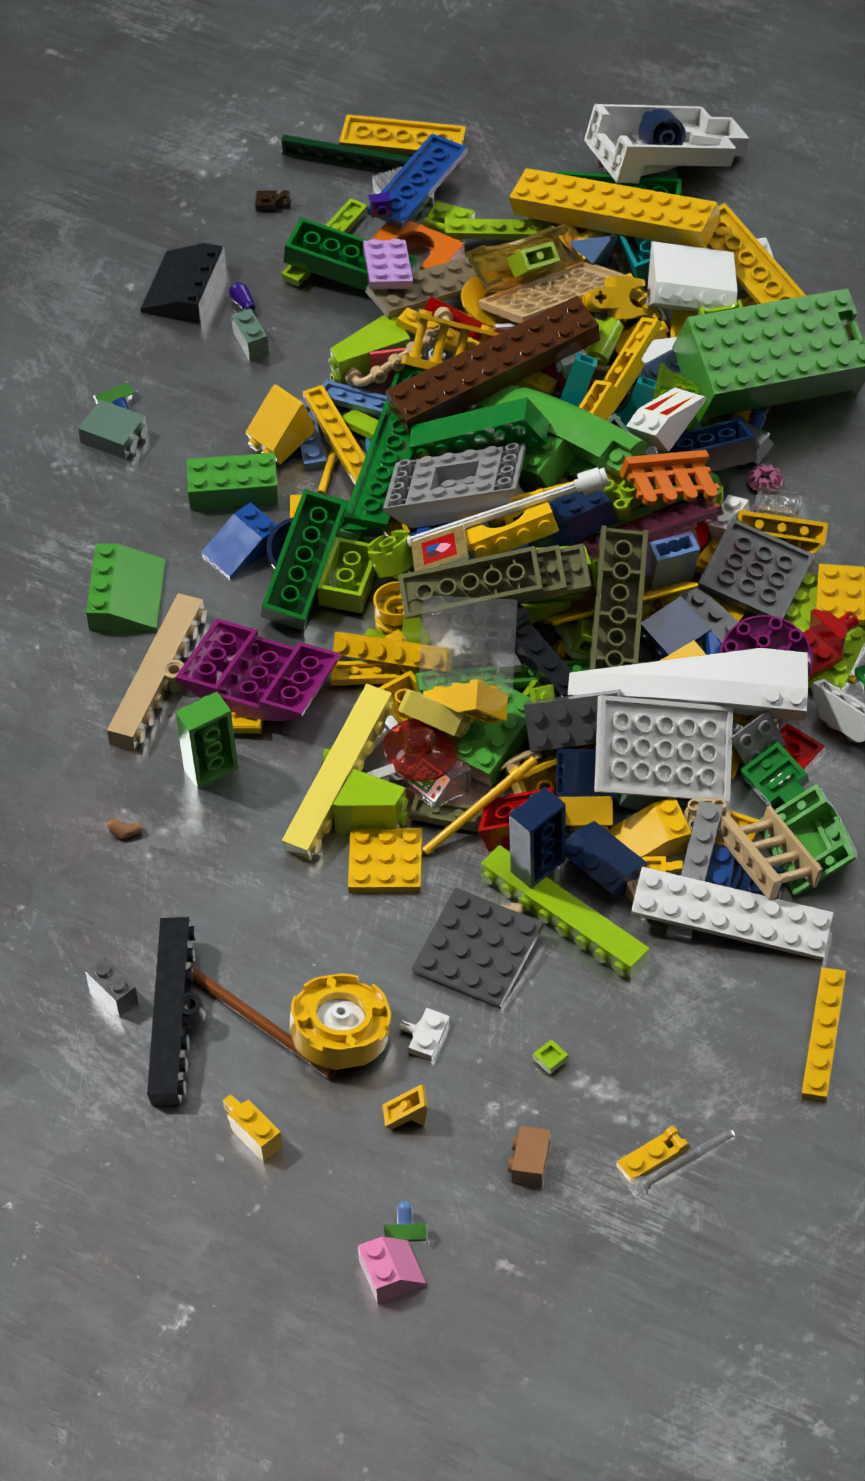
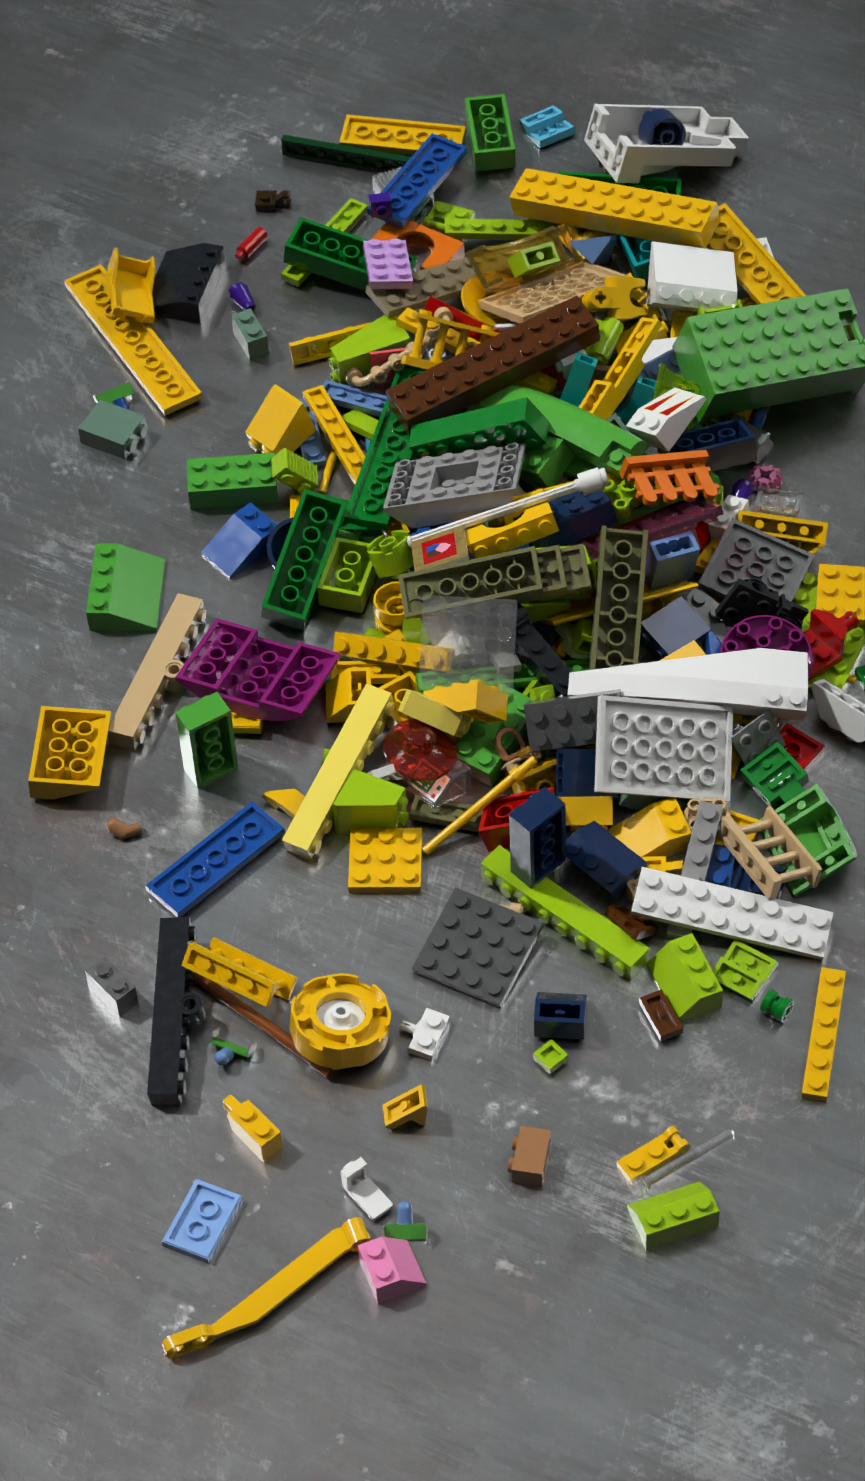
none -> yellow slope [28,706,111,799]
none -> yellow plate [64,264,203,416]
none -> yellow piece [107,247,156,324]
none -> blue plate [146,802,285,917]
none -> light blue tile [162,1179,243,1264]
none -> yellow piece [162,1217,371,1358]
none -> yellow fence [181,937,298,1007]
none -> piece [209,1027,257,1066]
none -> red cylinder [234,227,268,261]
none -> yellow slope [262,789,305,819]
none -> lime brick [271,448,318,494]
none -> yellow hinge [289,322,370,366]
none -> yellow slope [326,667,372,723]
none -> white bracket [340,1157,393,1221]
none -> bright green brick [465,94,516,172]
none -> nougat piece [495,727,532,761]
none -> medium azure slope [519,105,576,148]
none -> dark blue slope [534,992,587,1039]
none -> reddish brown wing [604,904,658,940]
none -> lime slope [627,1181,720,1250]
none -> reddish brown plate [639,989,683,1042]
none -> lime slope [647,933,723,1022]
none -> lime slope [713,939,778,1001]
none -> black plate [715,577,809,630]
none -> dark purple cone [732,479,754,500]
none -> green wheel [760,989,794,1022]

